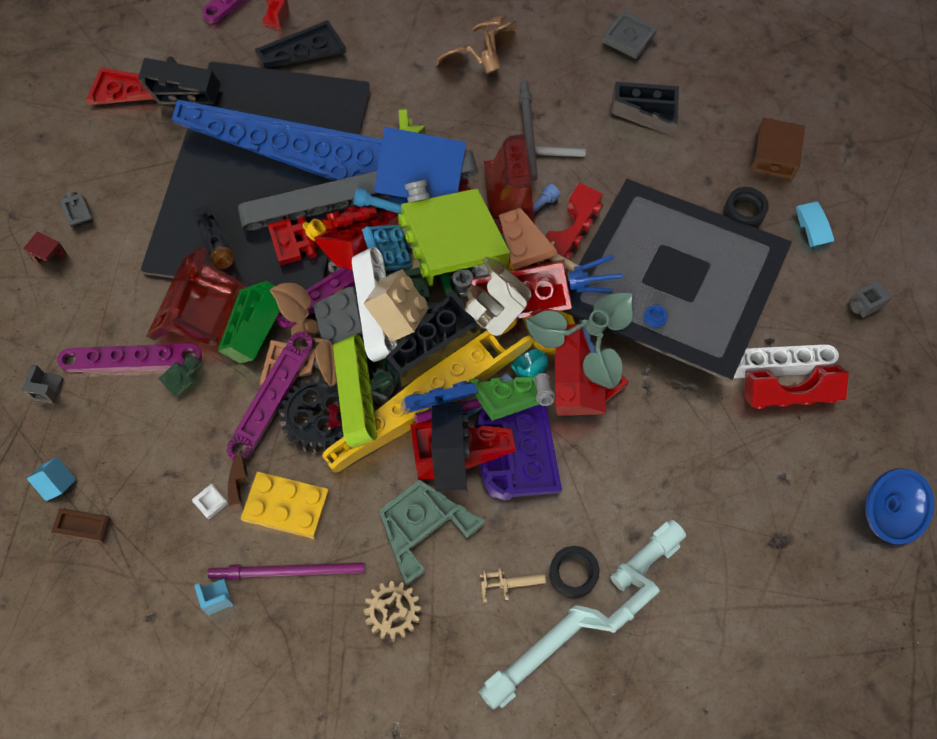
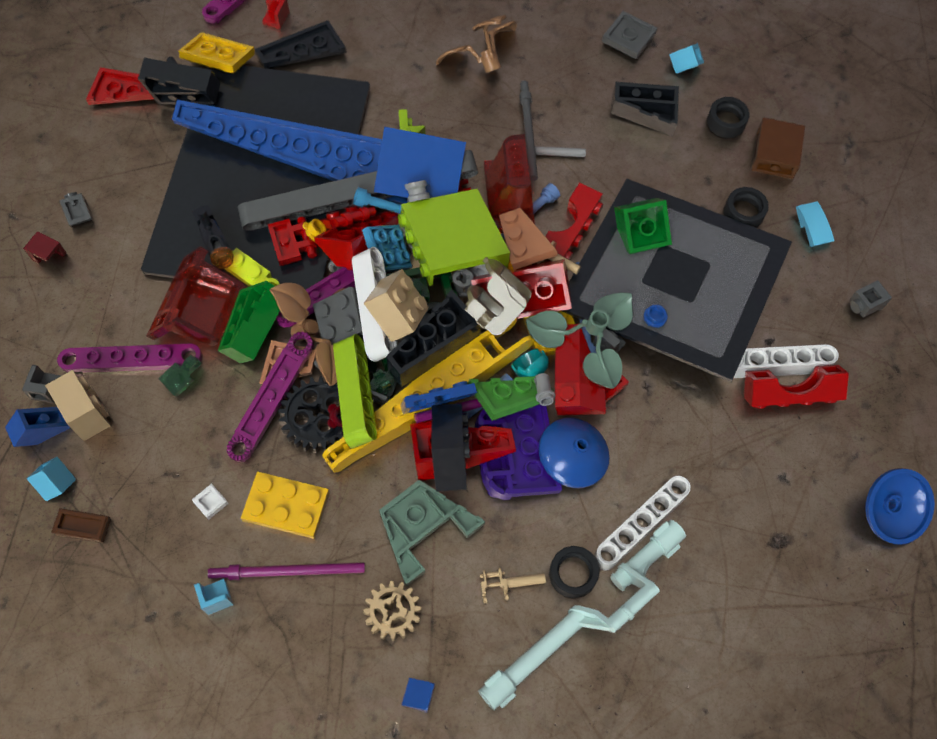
reddish brown slope [228,454,250,513] -> none
blue plant [569,255,623,293] -> none
none -> blue slope [5,407,71,447]
none -> tan brick [45,370,110,441]
none -> yellow plate [178,32,255,73]
none -> neon yellow plate [221,248,280,286]
none -> blue slope [402,678,435,713]
none -> blue dish [539,418,610,488]
none -> dark grey bracket [594,328,625,353]
none -> white beam [594,476,691,571]
none -> green slope [614,198,672,254]
none -> medium azure panel [669,43,704,73]
none -> black tyre [707,97,750,138]

